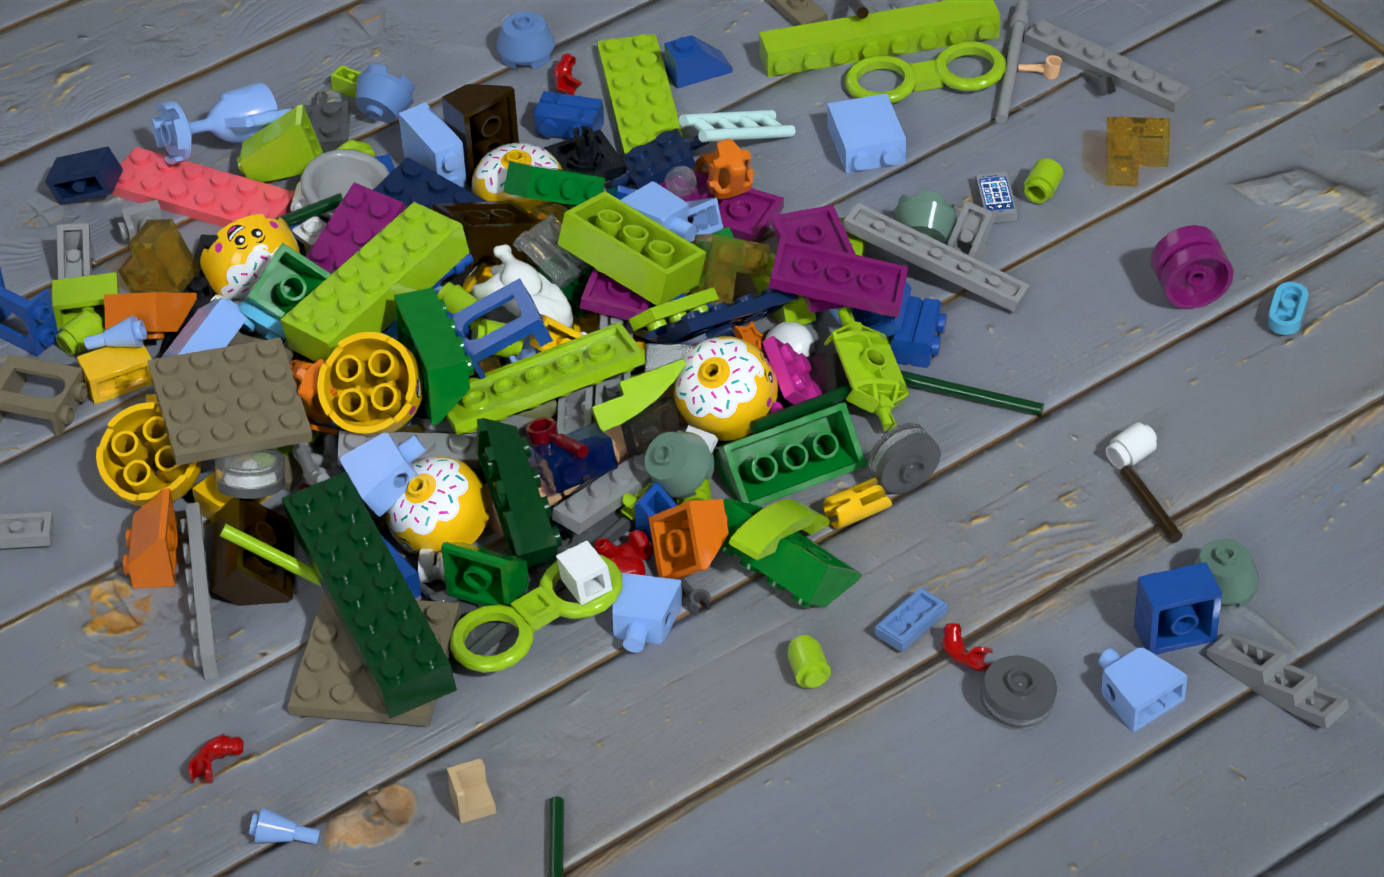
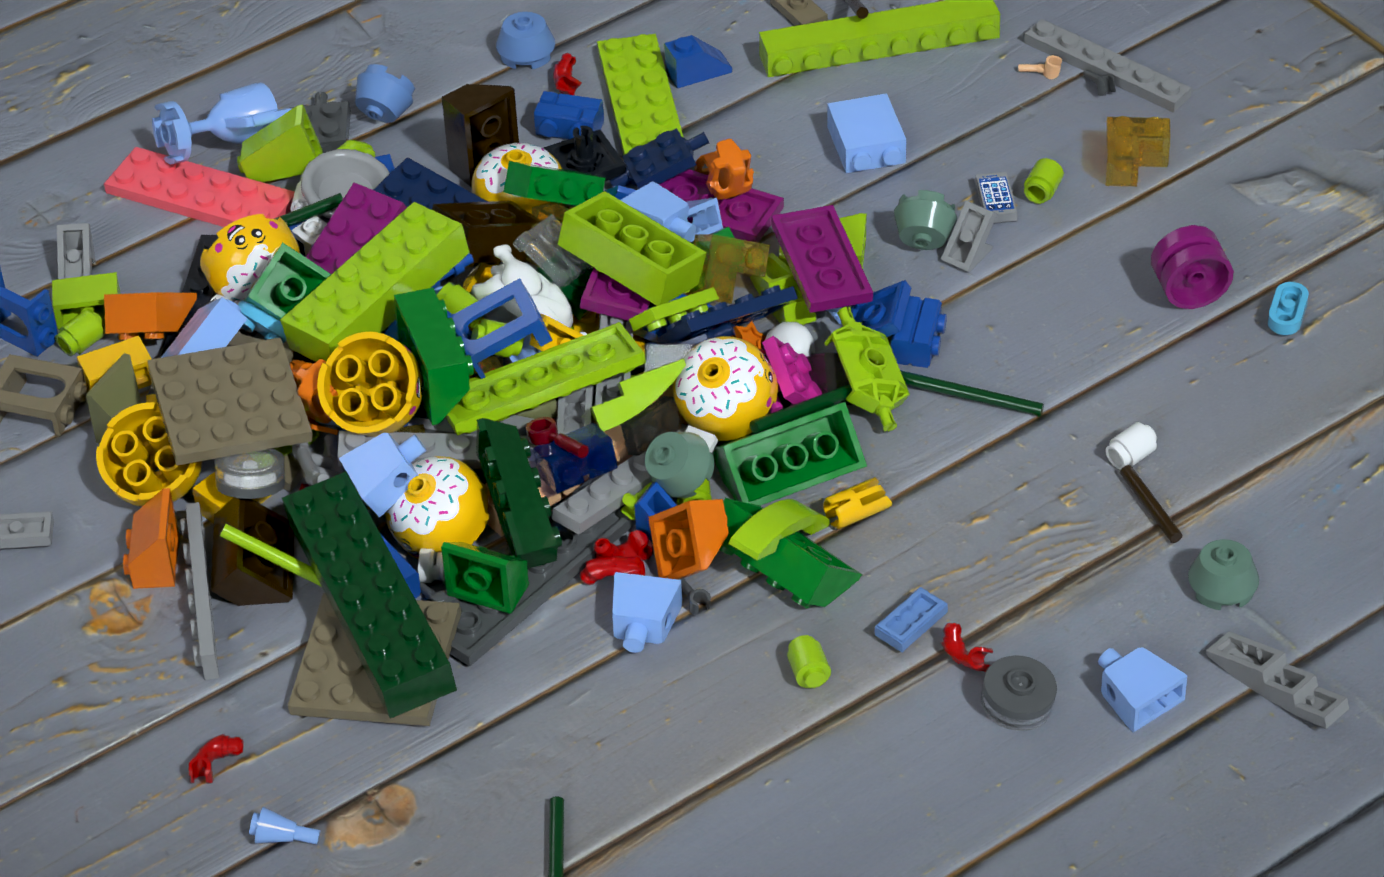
dark blue brick [45,146,123,205] -> none
light blue cone [84,315,147,350] -> none
light grey bracket [118,199,165,251] -> none
clear yellow brick [118,219,200,293] -> none
lime piece [330,65,362,98] -> none
light blue brick [398,102,467,190] -> none
tan panel [447,759,496,823] -> none
lime bar [450,555,622,673] -> none
white brick [556,541,612,606] -> none
clear plate [665,166,697,197] -> none
light aqua bar [679,110,796,142] -> none
magenta plate [768,237,908,318] -> none
light grey plate [842,202,1030,312] -> none
lime bar [845,41,1006,104] -> none
dark grey piece [868,423,941,494] -> none
light grey bar [995,0,1029,124] -> none
blue brick [1134,562,1222,655] -> none
none -> olive slope [86,353,142,444]

